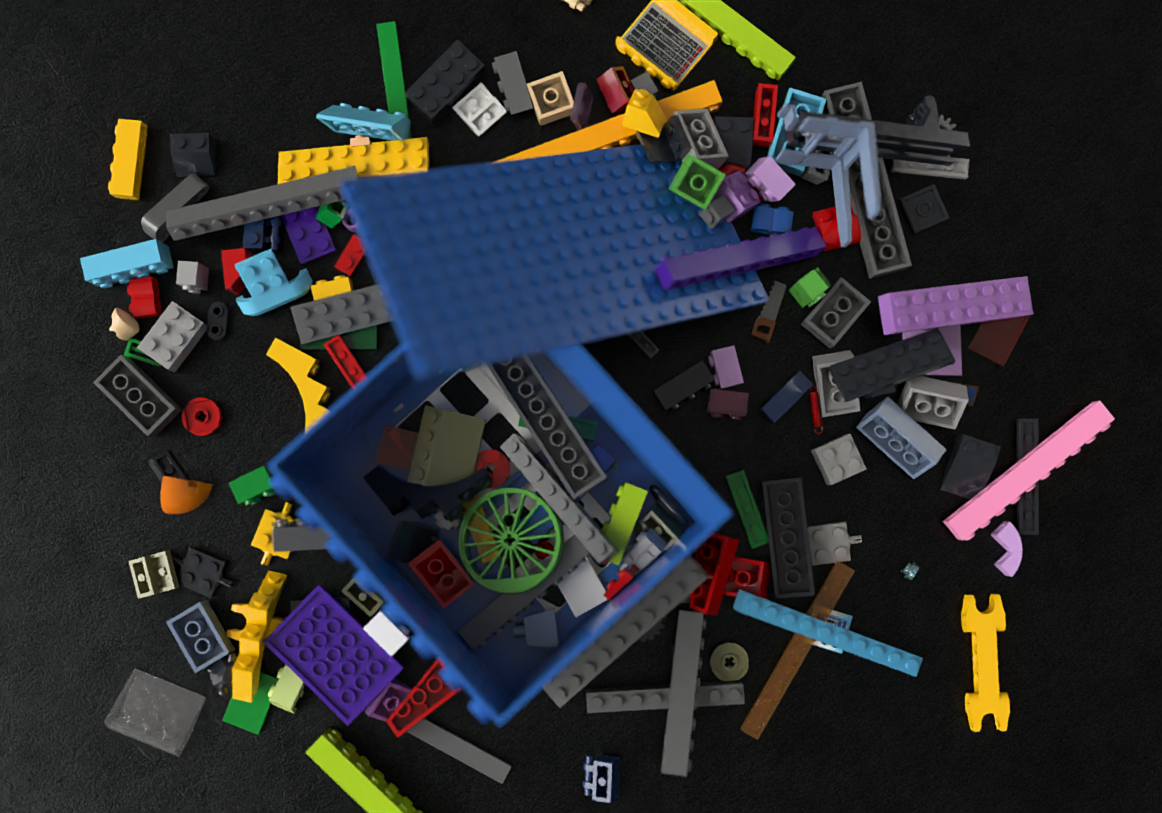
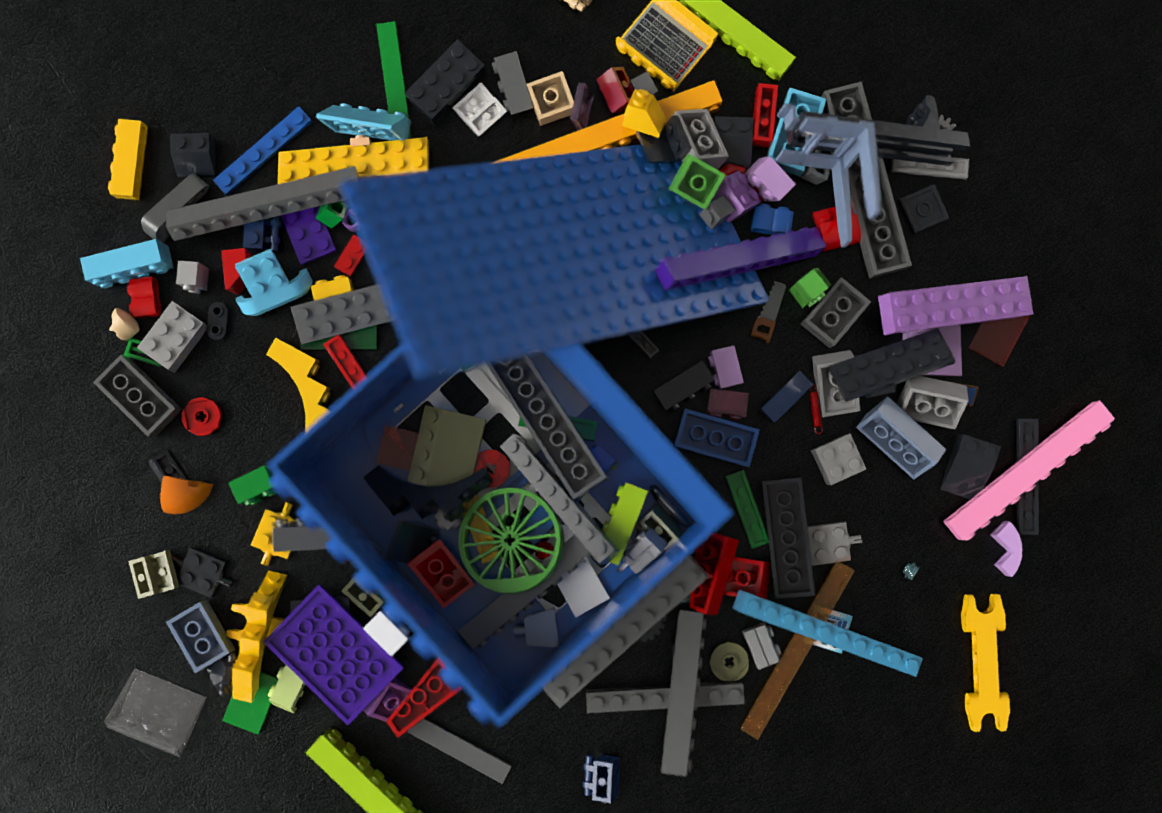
red plate [603,564,639,600] -> none
none -> blue plate [213,106,312,196]
none -> blue brick [673,409,760,467]
none -> light grey brick [742,622,781,669]

